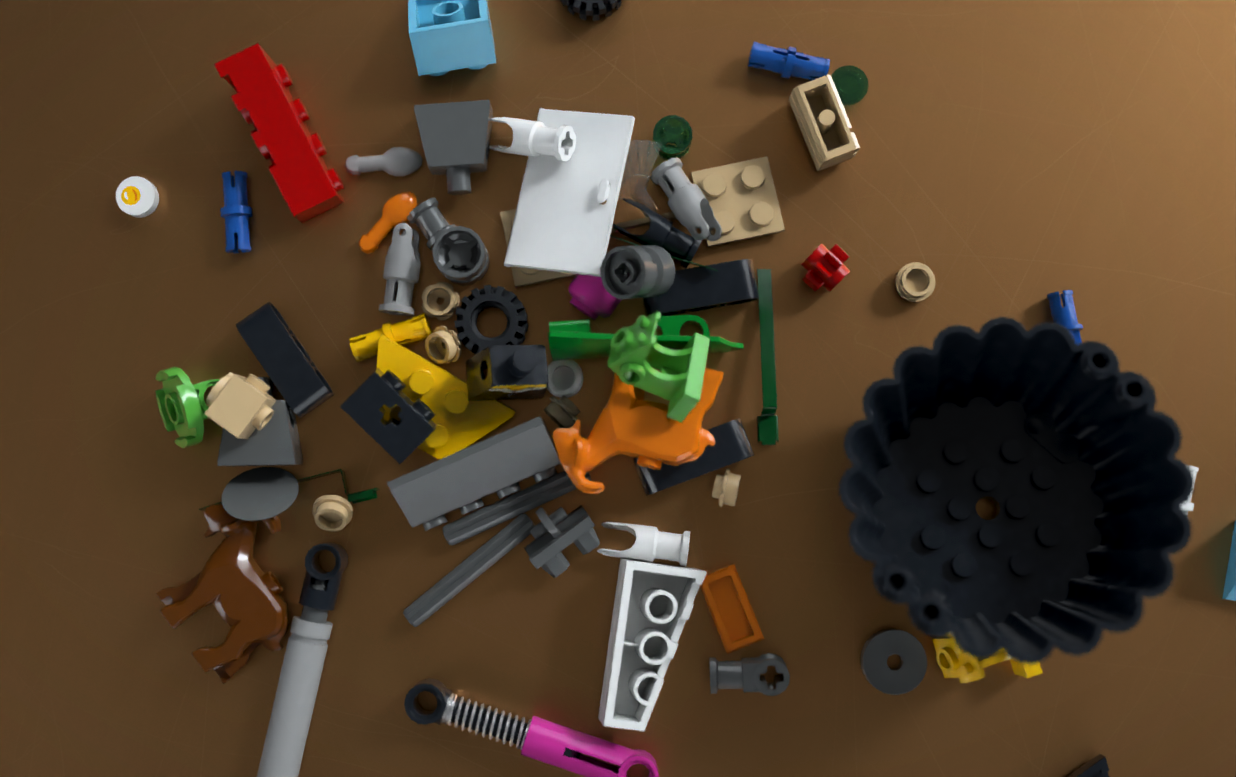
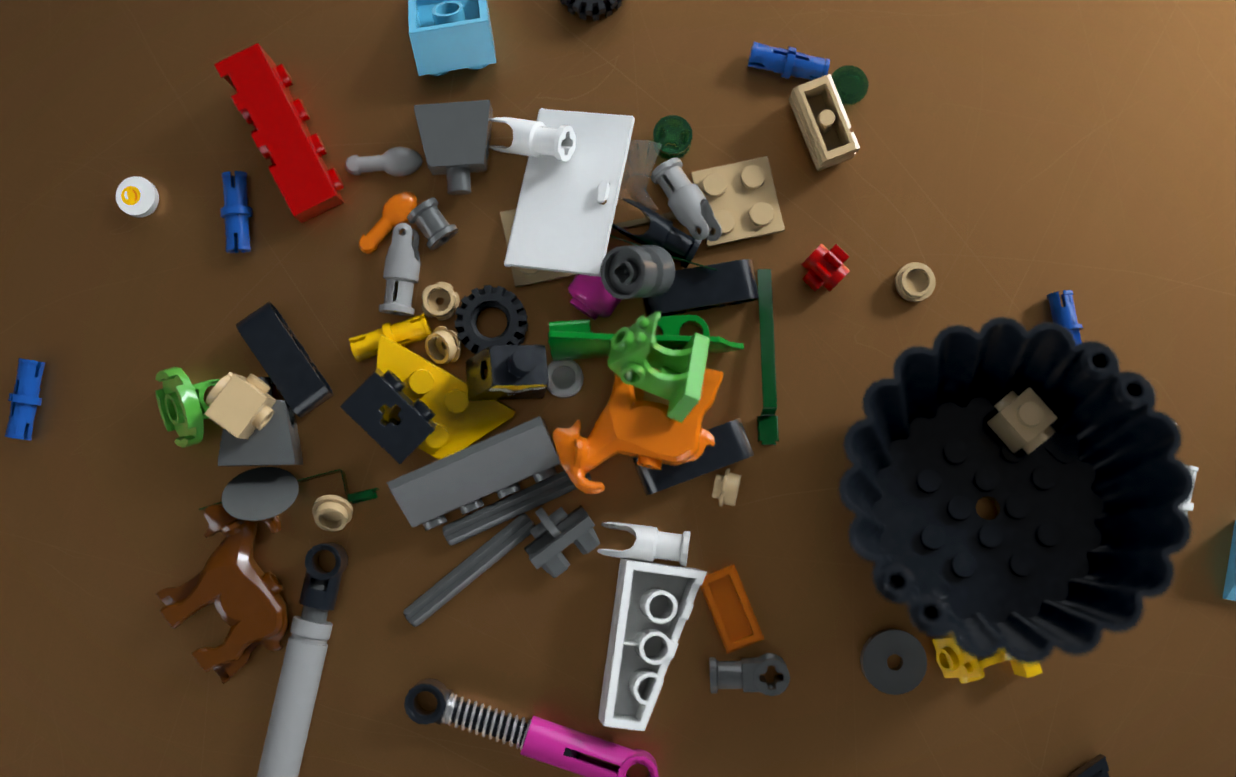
dark grey wheel [432,226,490,286] -> none
dark tan plate [544,395,580,428] -> none
none -> blue pin [5,358,45,441]
none -> tan brick [987,387,1057,454]

